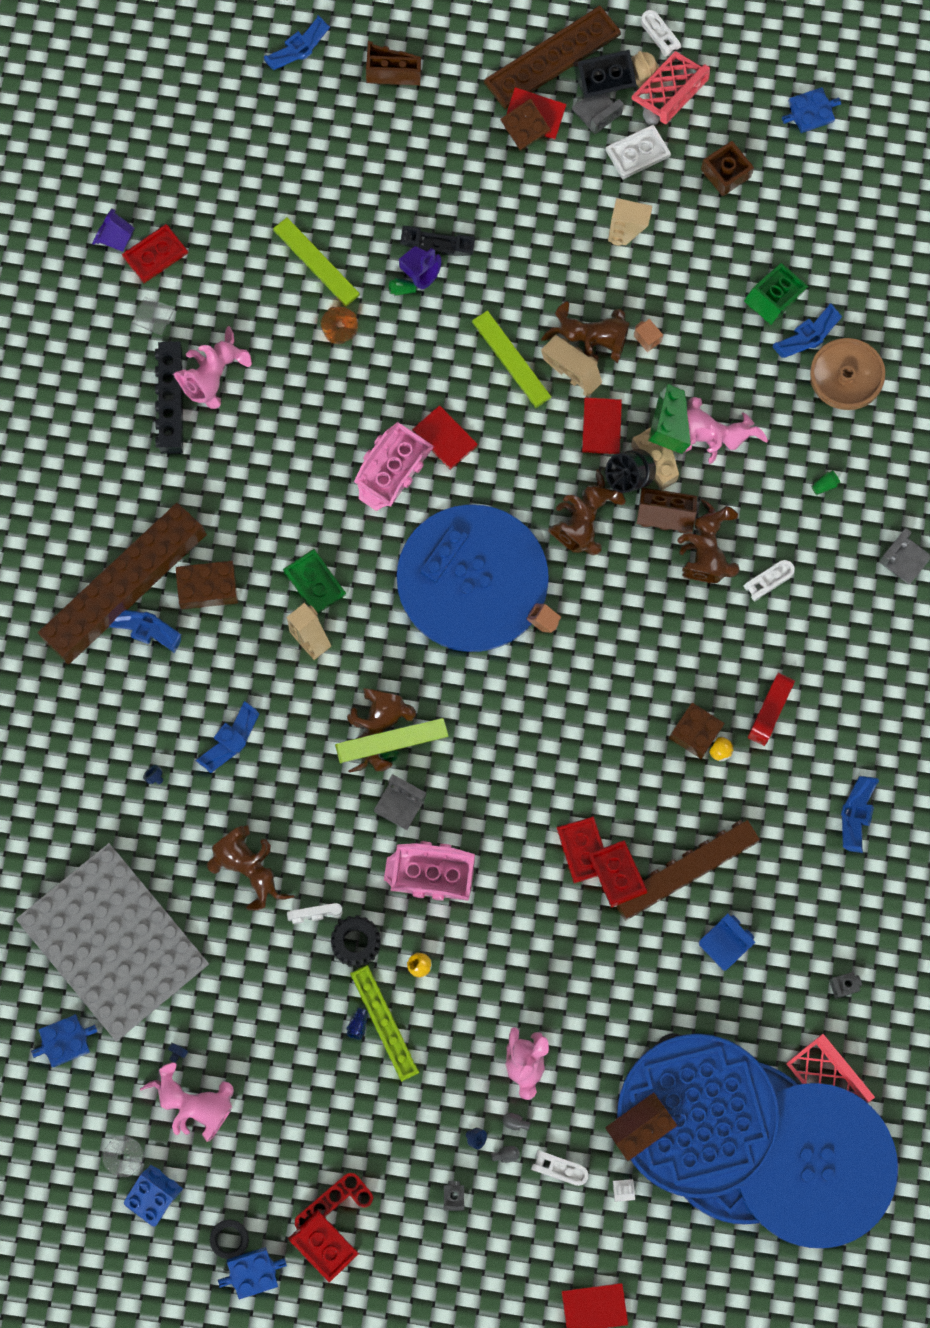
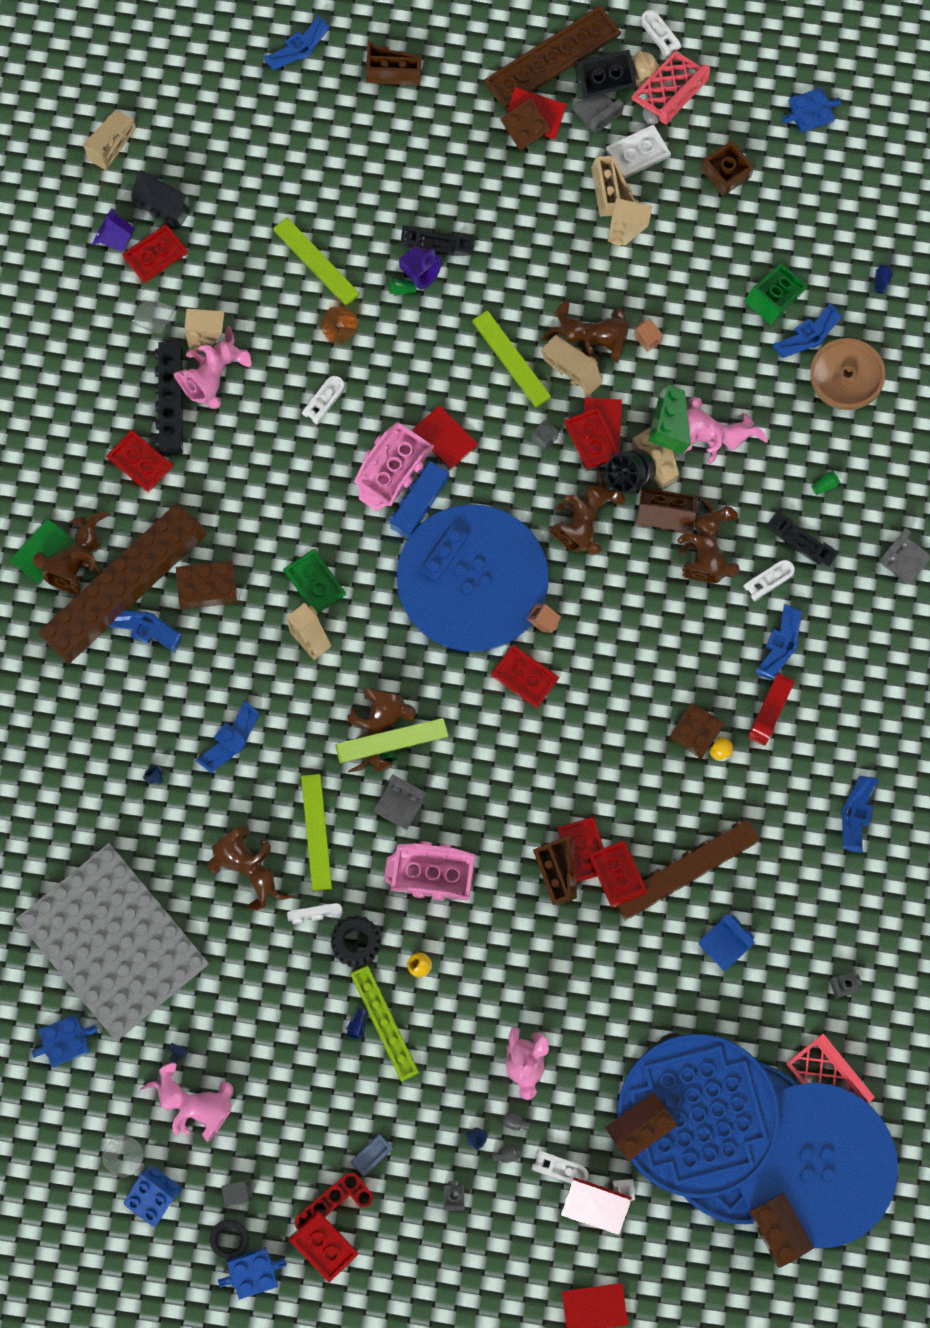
none -> green tile [9,519,75,585]
none -> reddish brown animal [33,512,110,596]
none -> tan wedge [83,110,136,171]
none -> red tile [106,430,174,493]
none -> black slope [131,170,191,229]
none -> tan wedge [184,309,224,354]
none -> dark grey brick [221,1181,253,1207]
none -> lime tile [301,774,332,892]
none -> white plate [302,376,344,425]
none -> sand blue tile [350,1134,393,1177]
none -> blue brick [389,462,449,539]
none -> red tile [490,645,560,709]
none -> dark grey brick [531,419,559,452]
none -> reddish brown wedge [533,835,577,906]
none -> tile [561,1177,632,1235]
none -> red tile [564,407,620,471]
none -> tan wedge [591,156,639,217]
none -> reddish brown slope [748,1193,814,1268]
none -> blue plate [755,604,802,679]
none -> black slope [766,510,840,568]
none -> clear blue cone [874,265,893,294]

